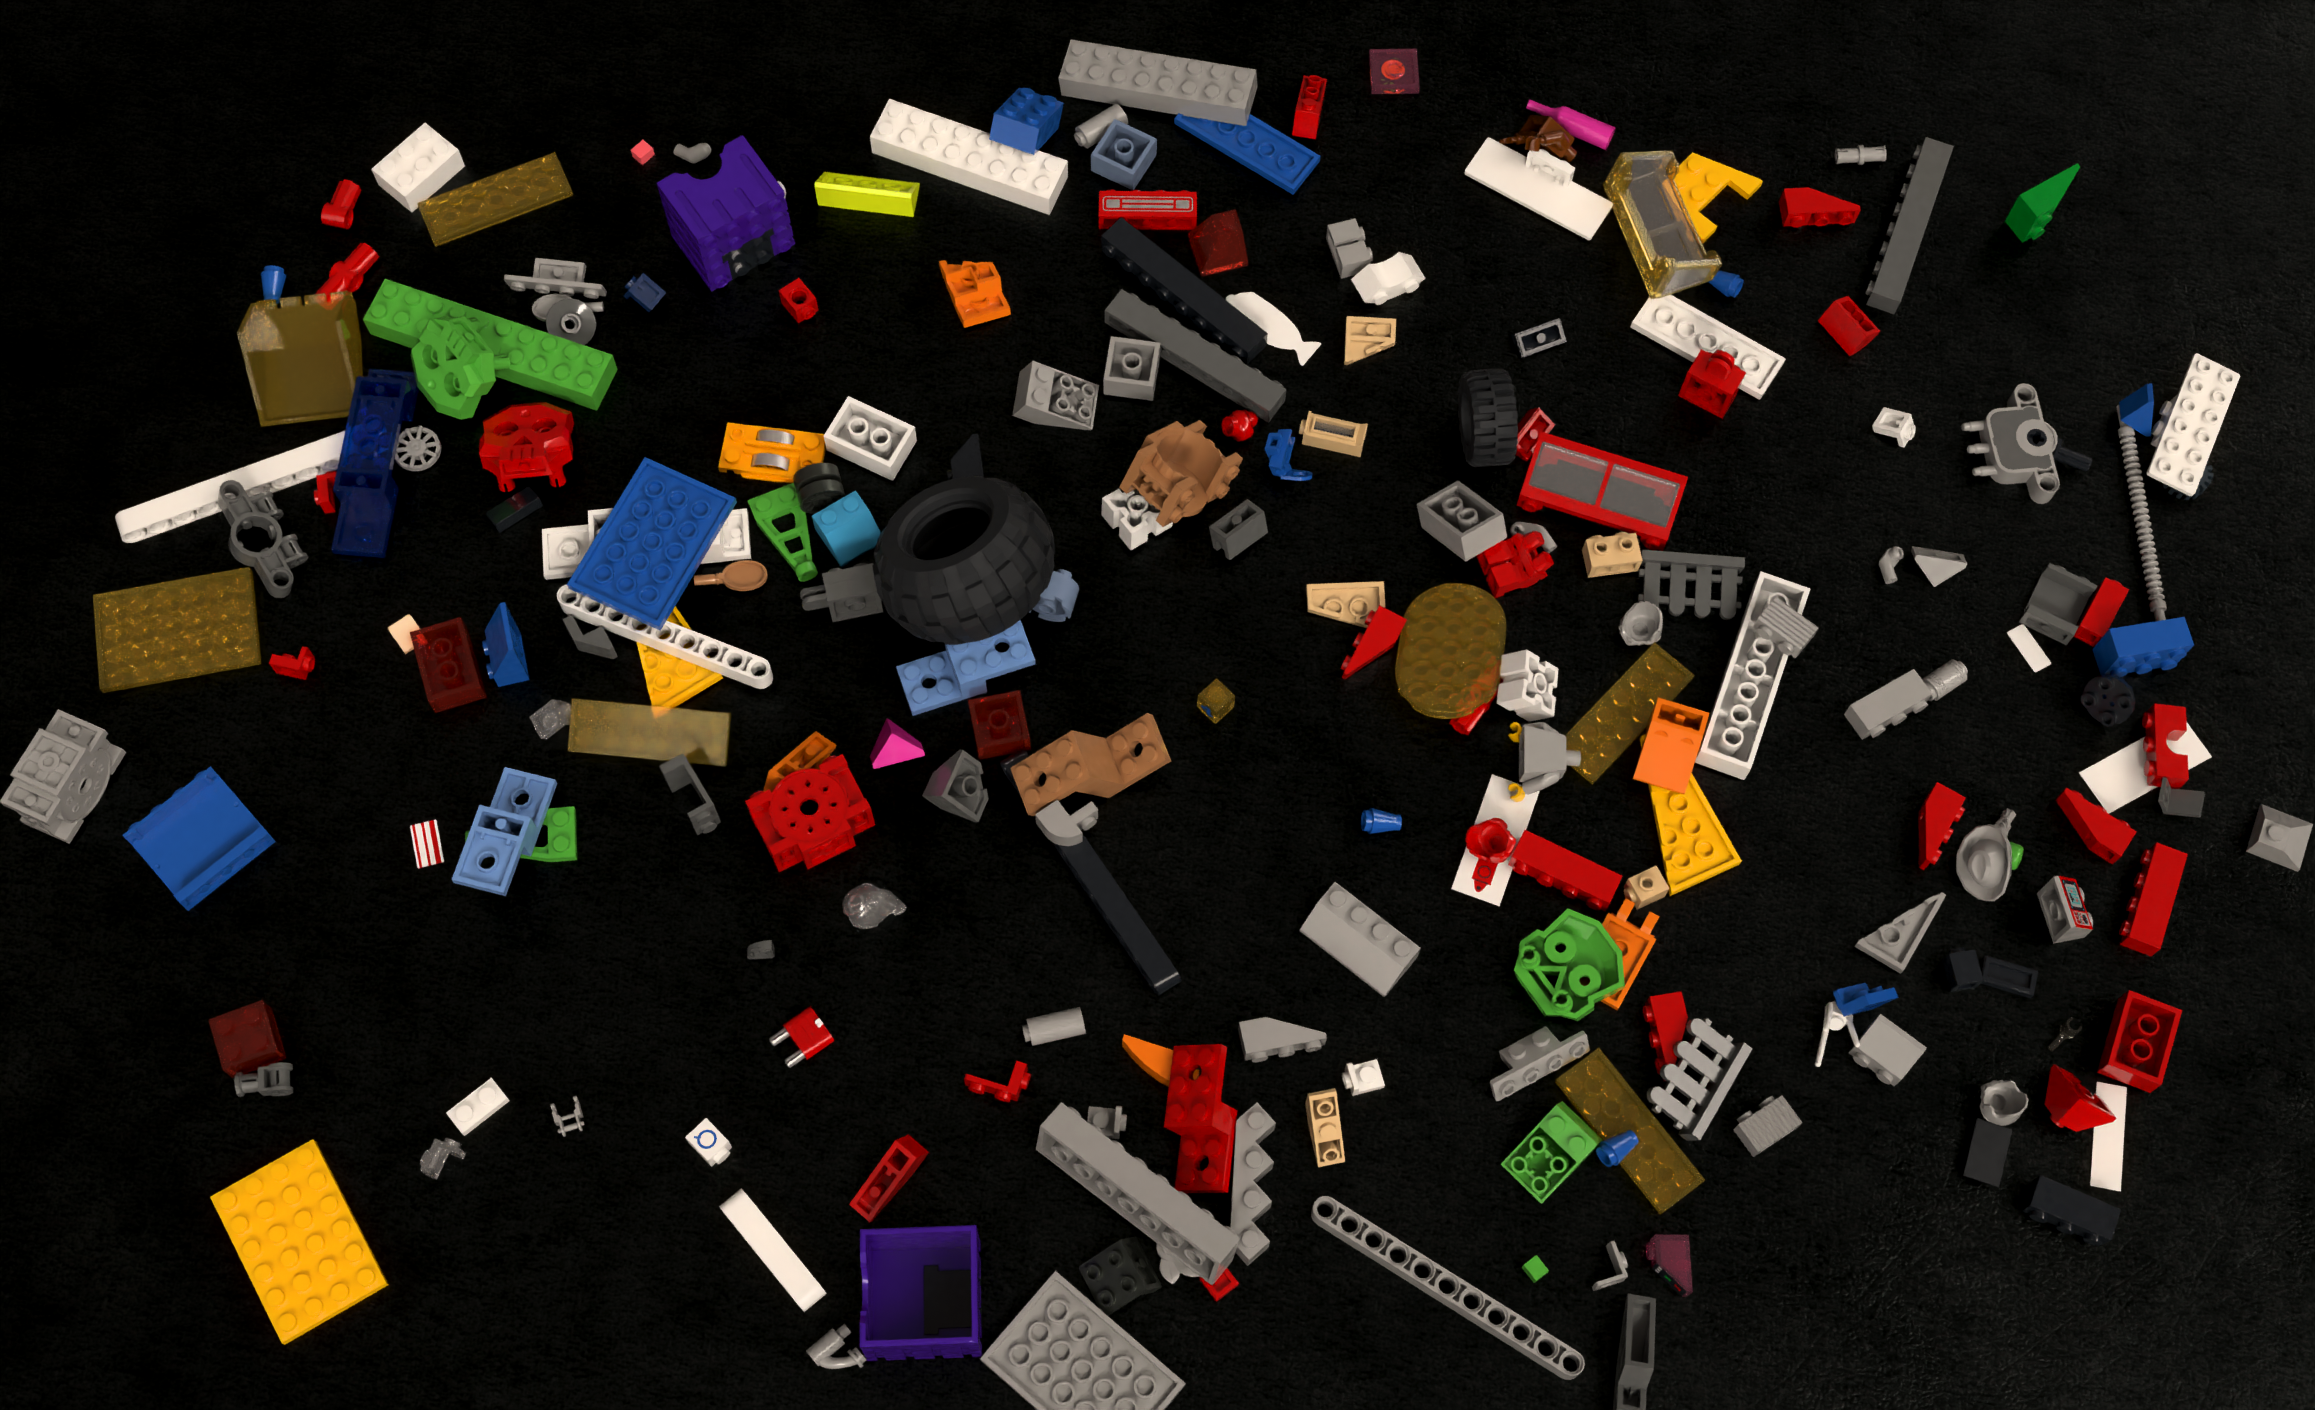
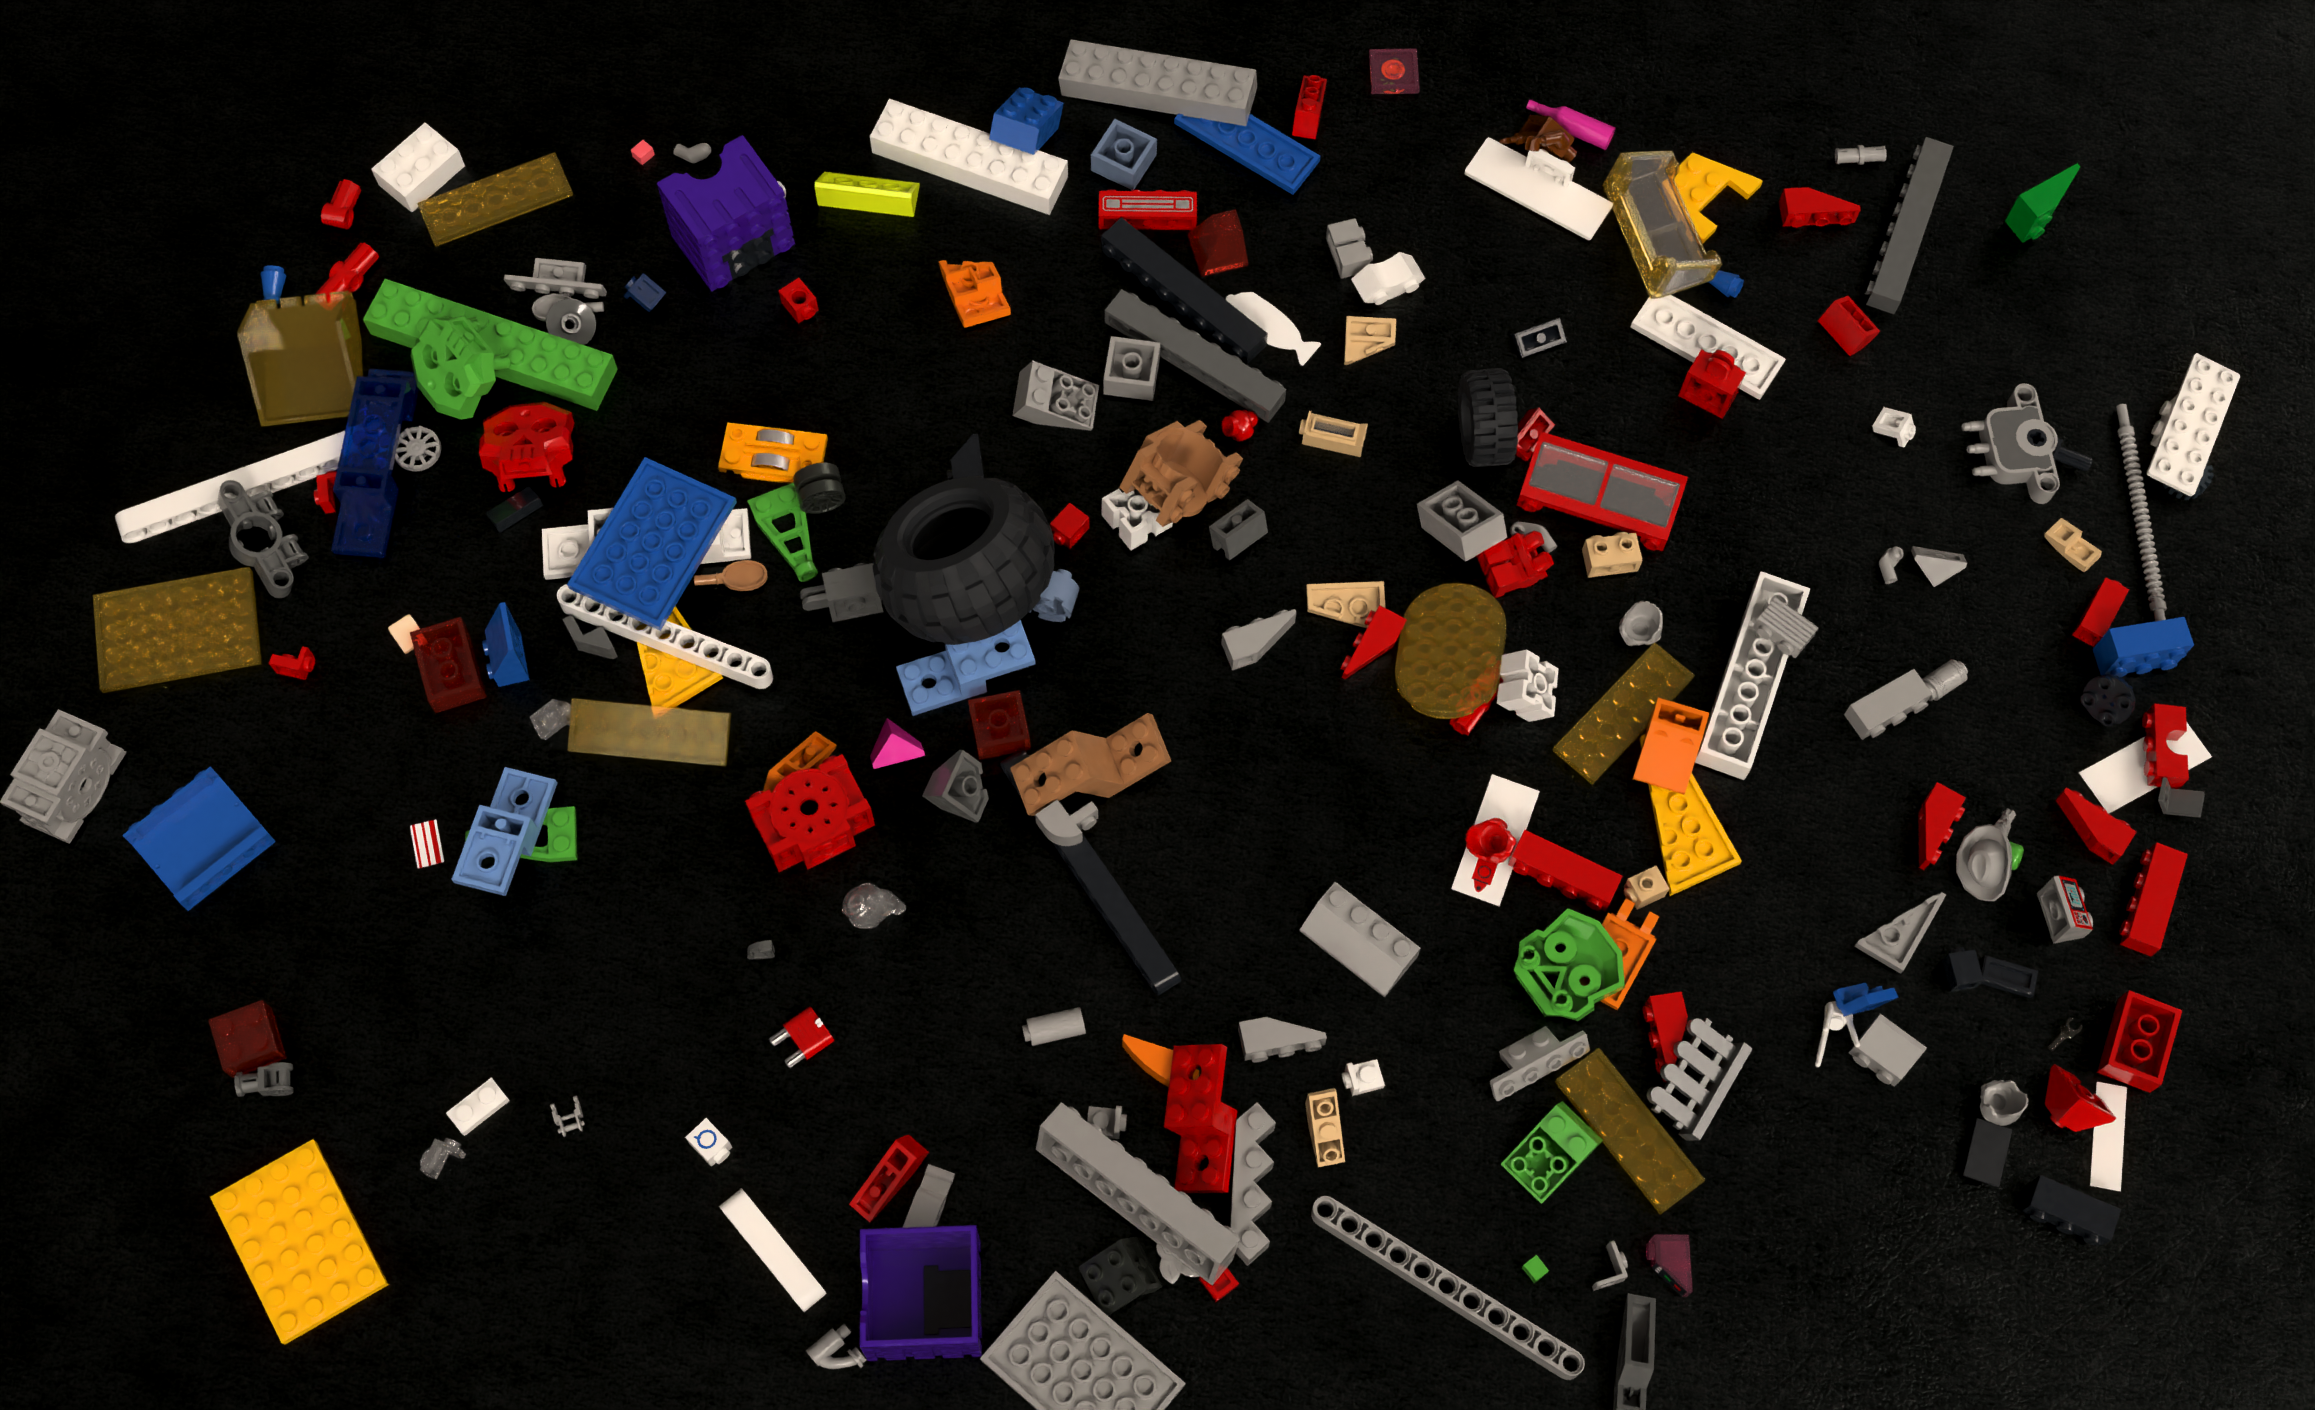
dark grey panel [659,753,721,835] -> none
dark azure slope [812,490,881,568] -> none
white brick [824,396,917,481] -> none
red bracket [964,1061,1031,1102] -> none
light grey brick [1074,104,1128,149] -> none
clear yellow brick [1197,678,1235,724] -> none
blue piece [1265,429,1313,481] -> none
blue cone [1361,808,1402,834] -> none
light grey torso [1508,722,1581,802] -> none
blue cone [1596,1130,1639,1167] -> none
dark grey fence [1637,550,1745,620] -> none
light grey brick [1734,1095,1802,1157] -> none
white sticker [2007,624,2051,672] -> none
dark grey panel [2019,563,2097,645] -> none
blue slope [2119,384,2154,437] -> none
light grey slope [2246,804,2313,872] -> none
none -> light grey piece [902,1164,955,1228]
none -> red brick [1050,503,1089,549]
none -> light grey slope [1221,609,1296,670]
none -> tan slope [2044,518,2102,572]

